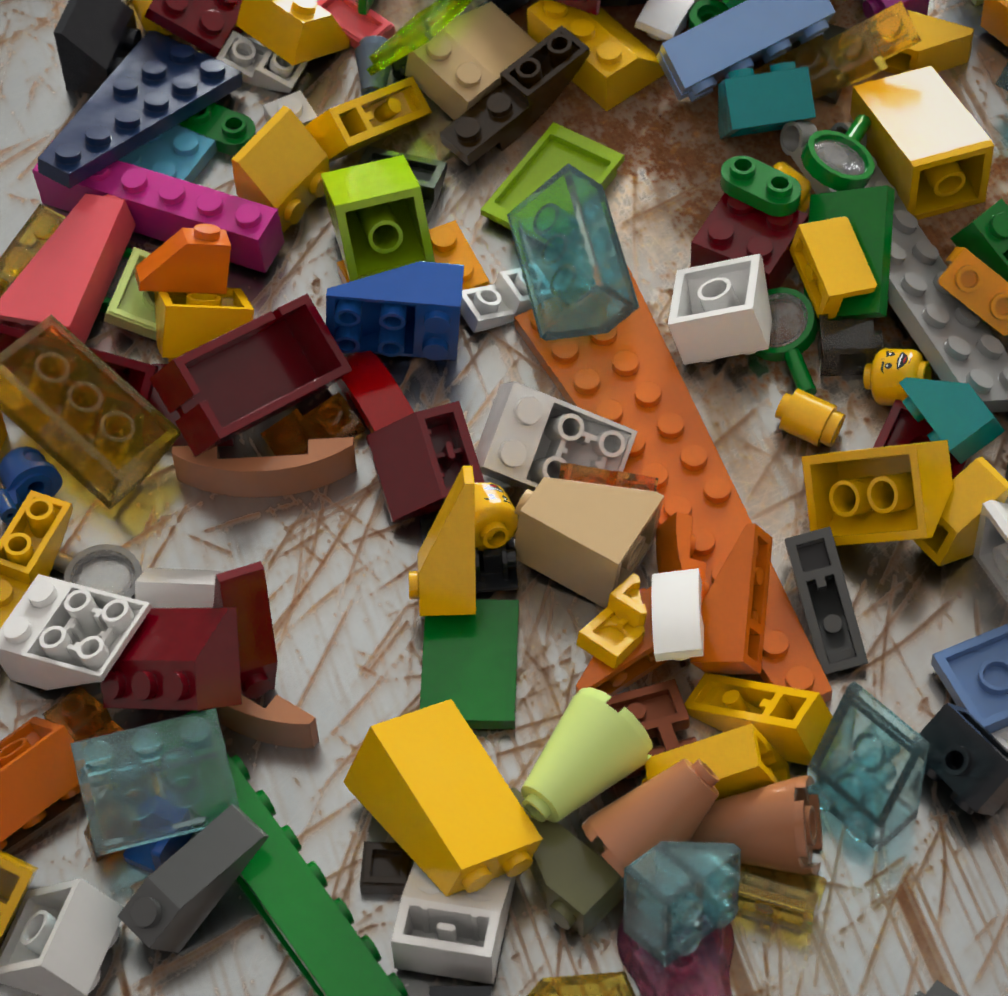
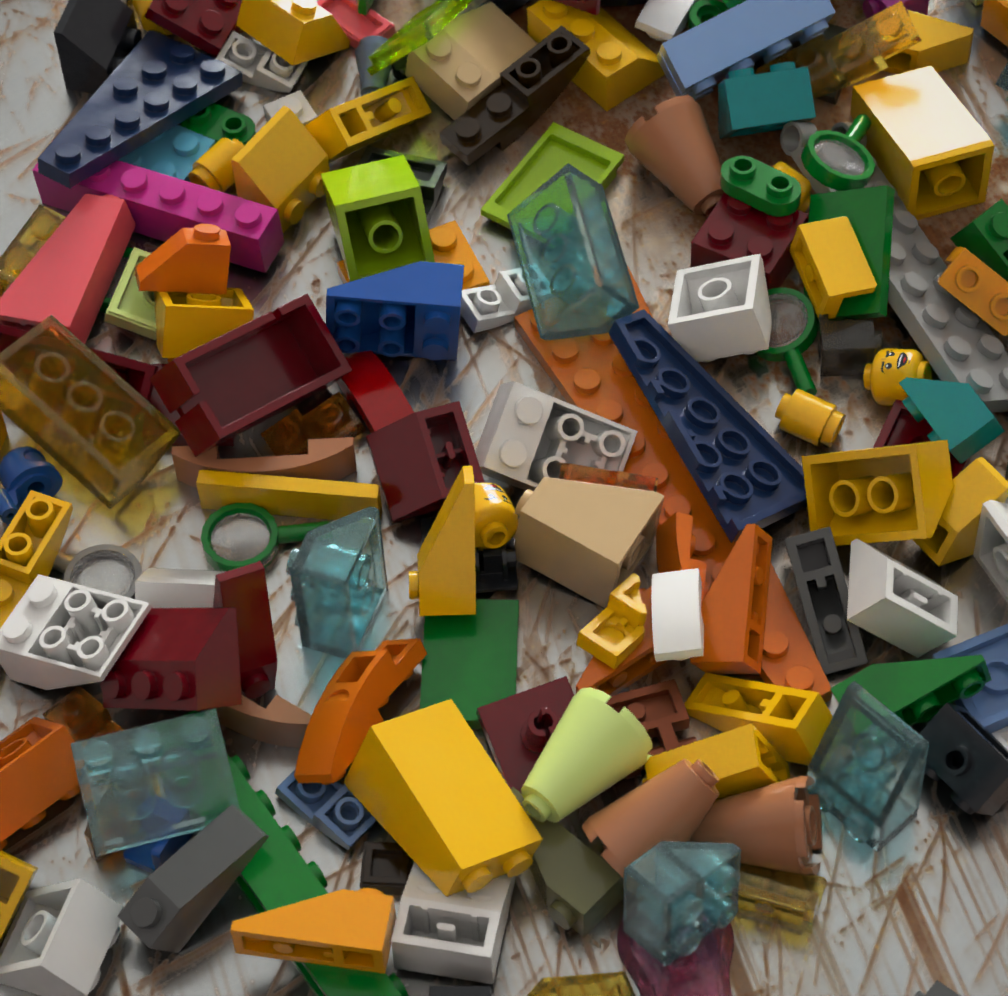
none -> yellow brick [188,137,245,193]
none -> yellow tile [196,470,382,524]
none -> piece [201,503,331,571]
none -> light orange slope [230,888,396,974]
none -> medium blue slope [275,770,377,850]
none -> clear light blue slope [286,507,388,659]
none -> orange slope [294,638,427,785]
none -> dark red tile [476,676,574,792]
none -> dark blue wing [609,309,807,543]
none -> nougat cone [624,95,725,216]
none -> green slope [830,655,992,752]
none -> white slope [847,538,958,658]

